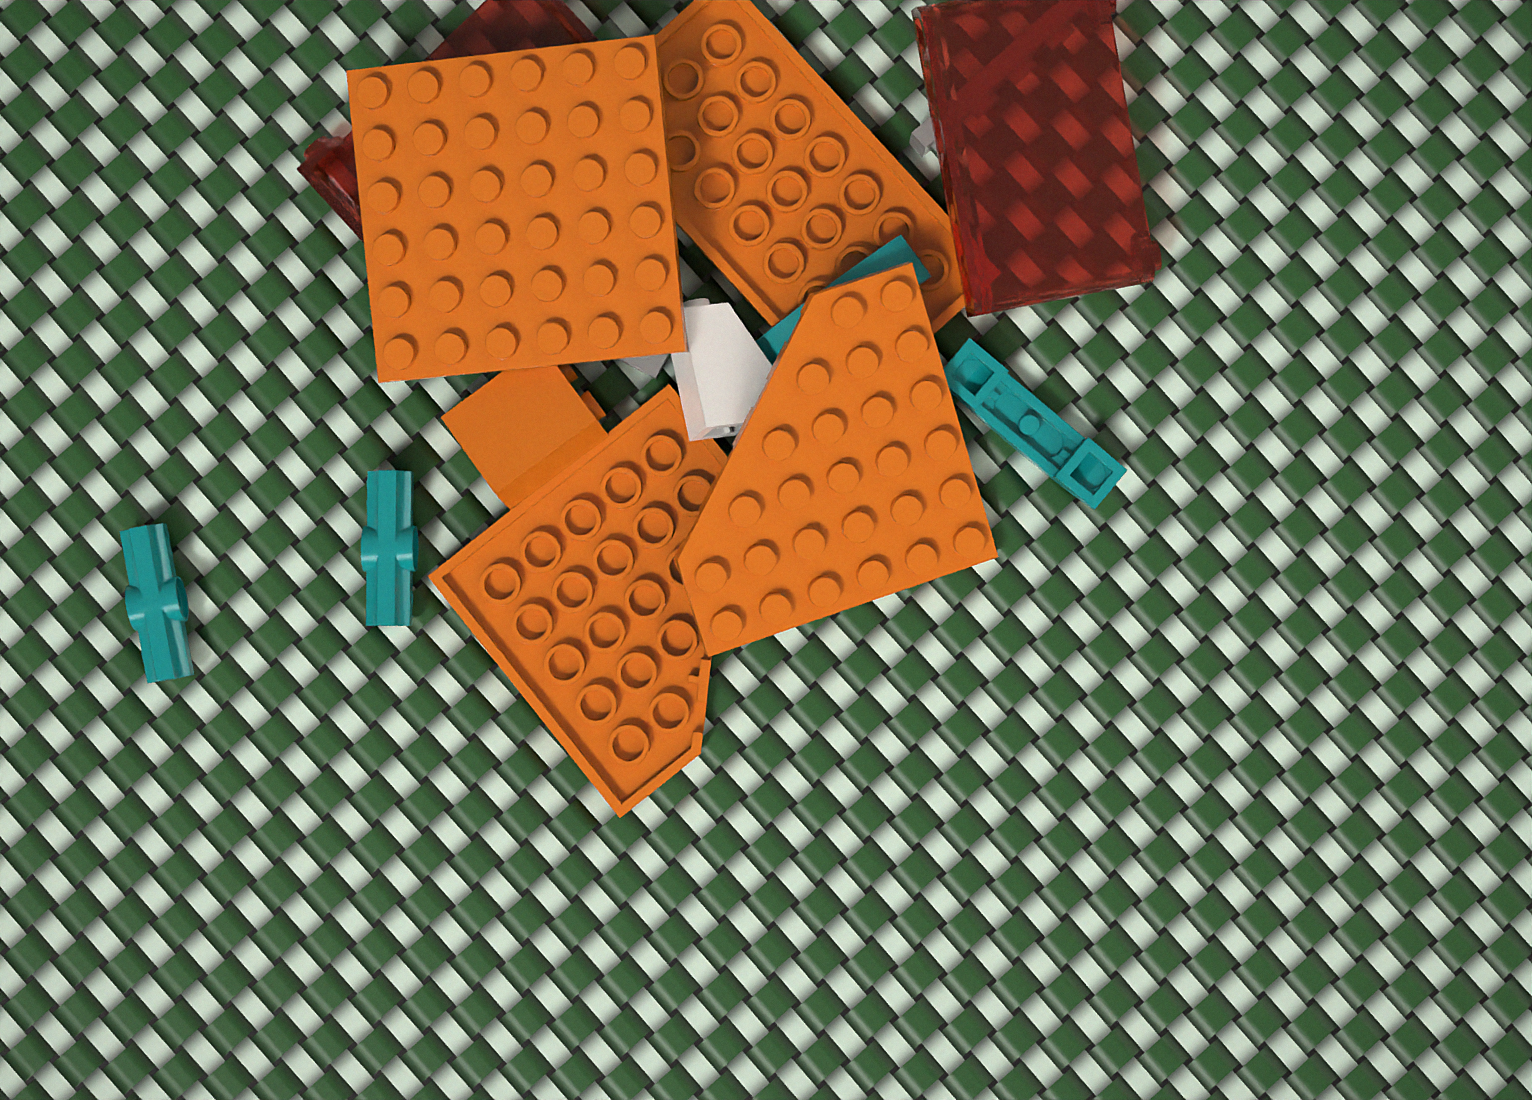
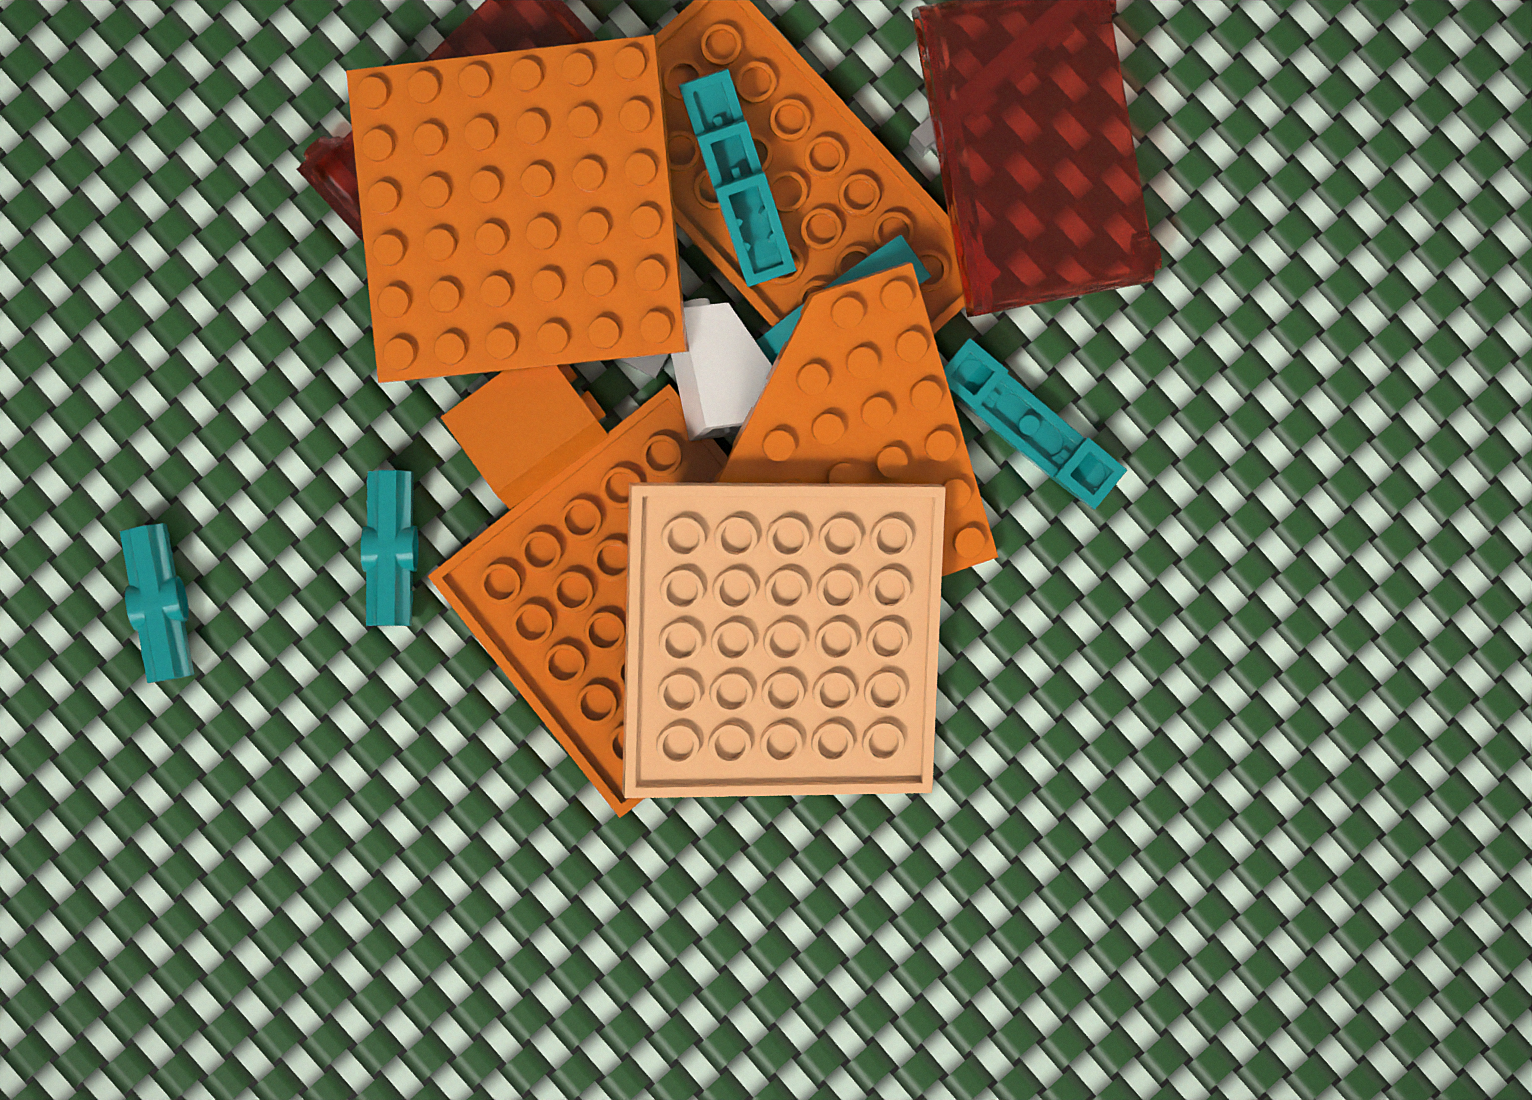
none -> light nougat plate [622,482,946,798]
none -> teal slope [678,68,797,287]

